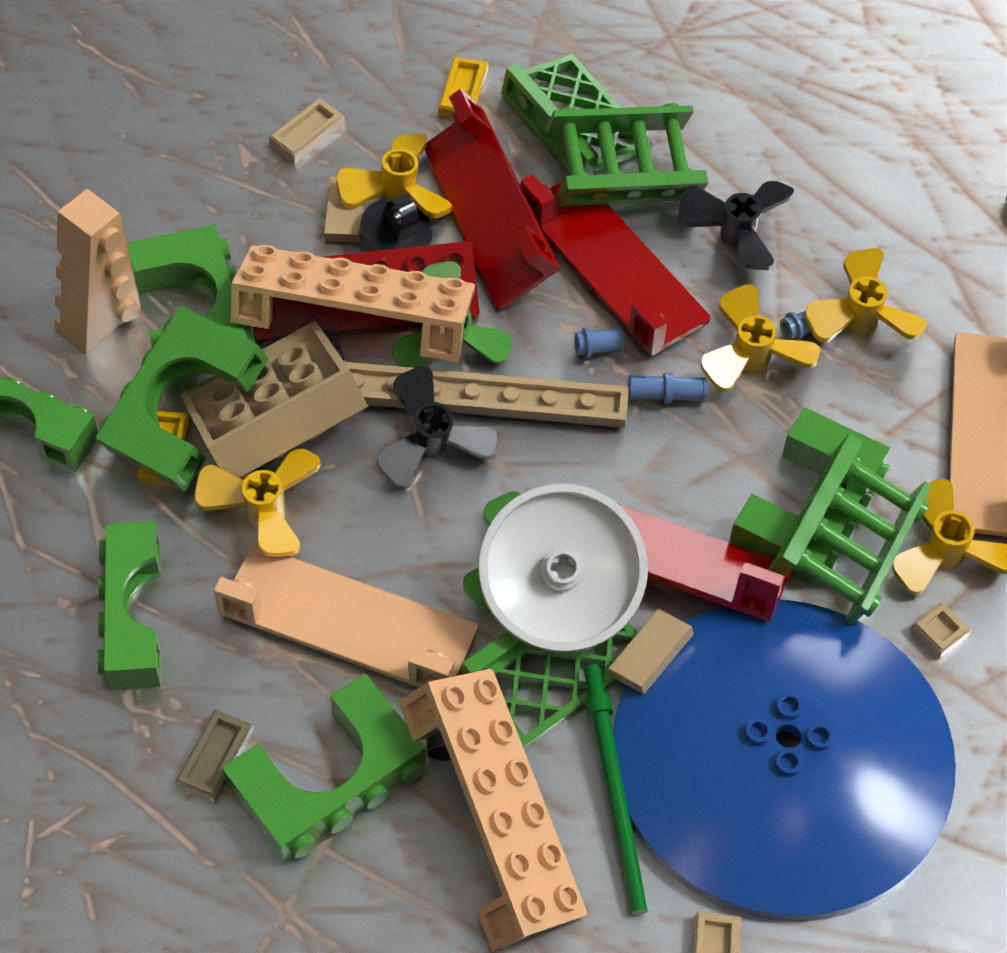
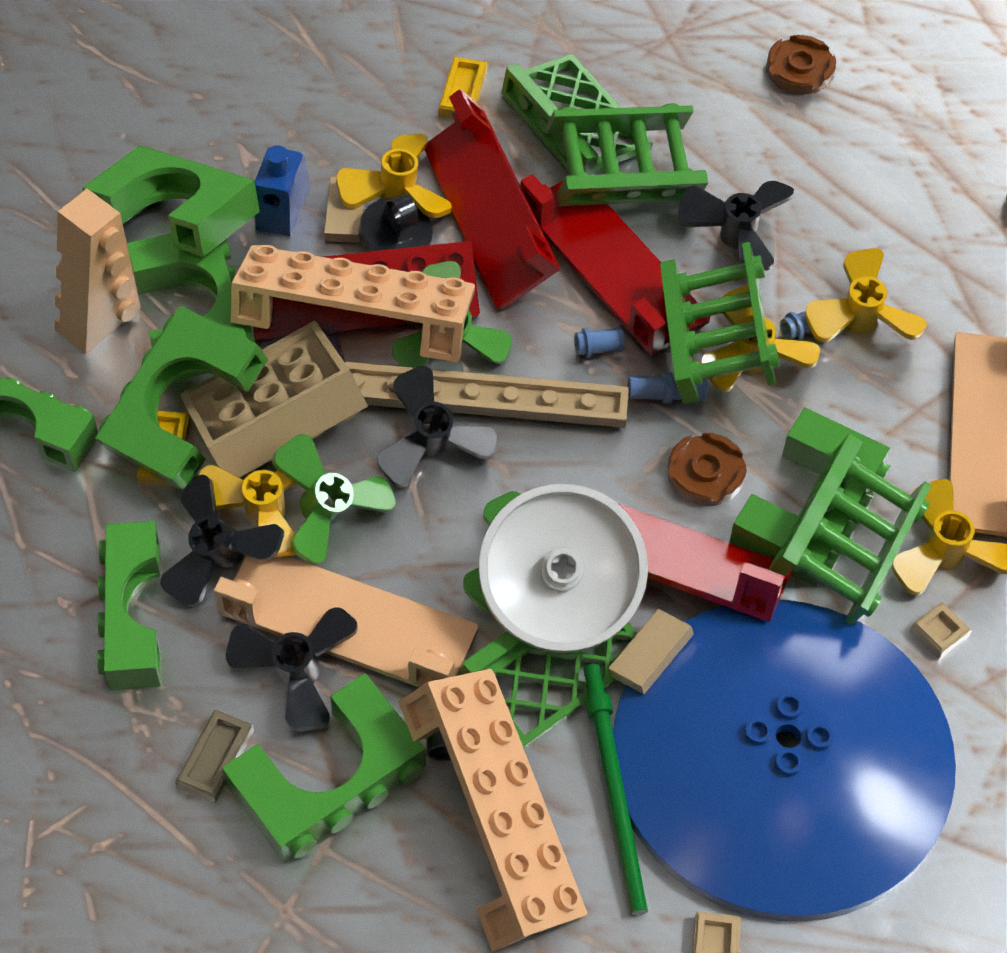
tan tile [269,98,345,164] -> none
none -> bright green arch [82,145,260,257]
none -> black piece [160,475,284,607]
none -> black piece [225,607,358,731]
none -> blue torso [254,145,310,236]
none -> bright green piece [272,434,396,565]
none -> bright green fence [660,242,780,404]
none -> dark orange tile [667,433,747,506]
none -> dark orange tile [766,35,836,95]

